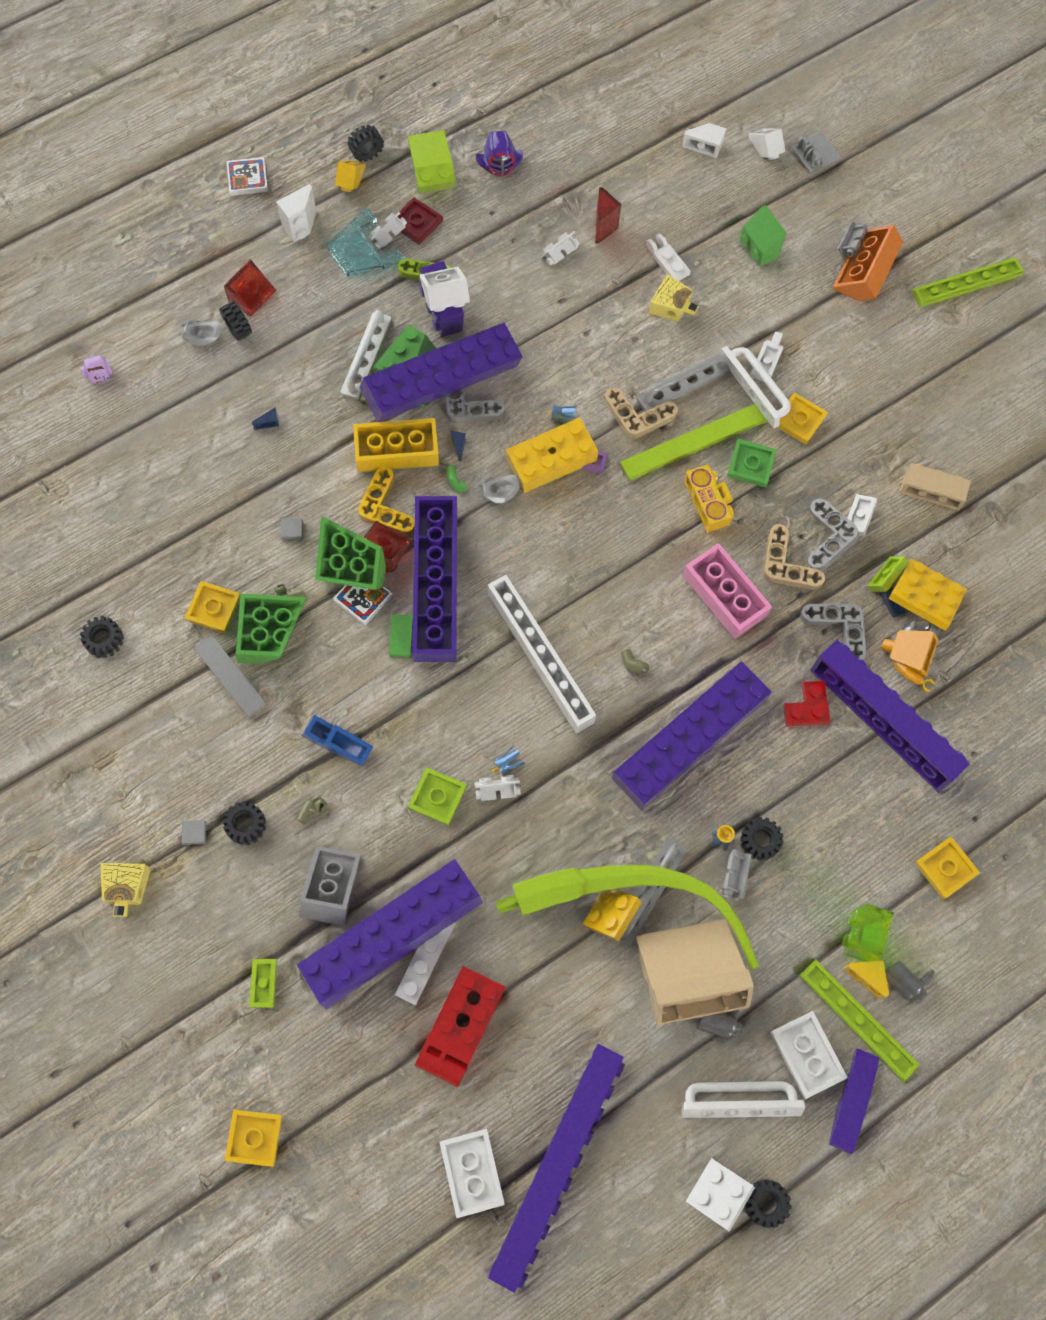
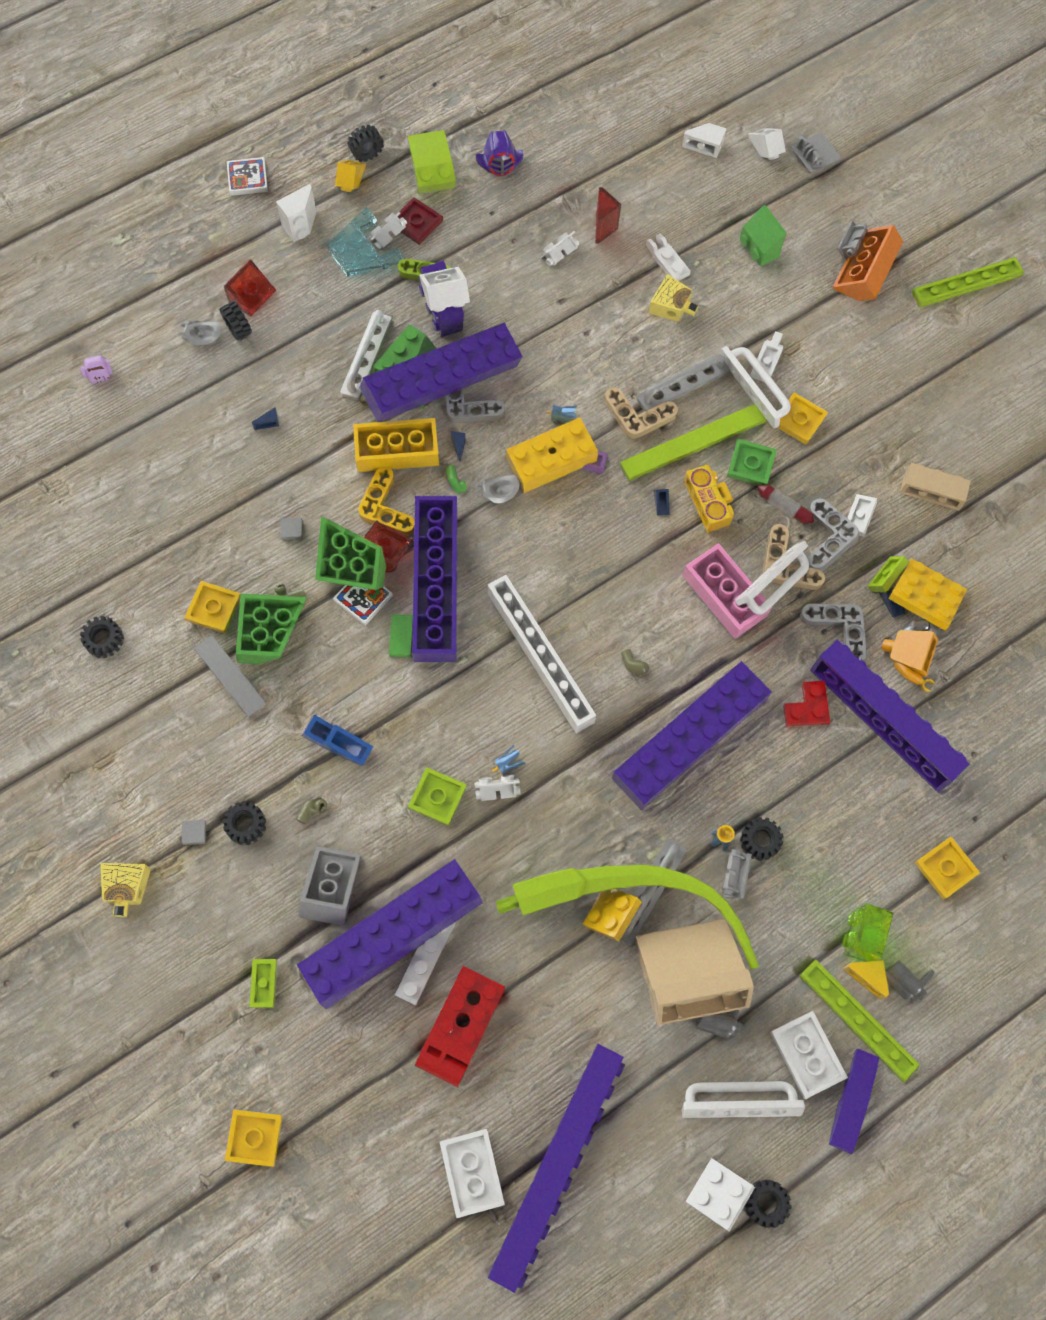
none -> dark blue piece [654,489,670,515]
none -> white piece [735,541,809,614]
none -> piece [758,485,814,525]

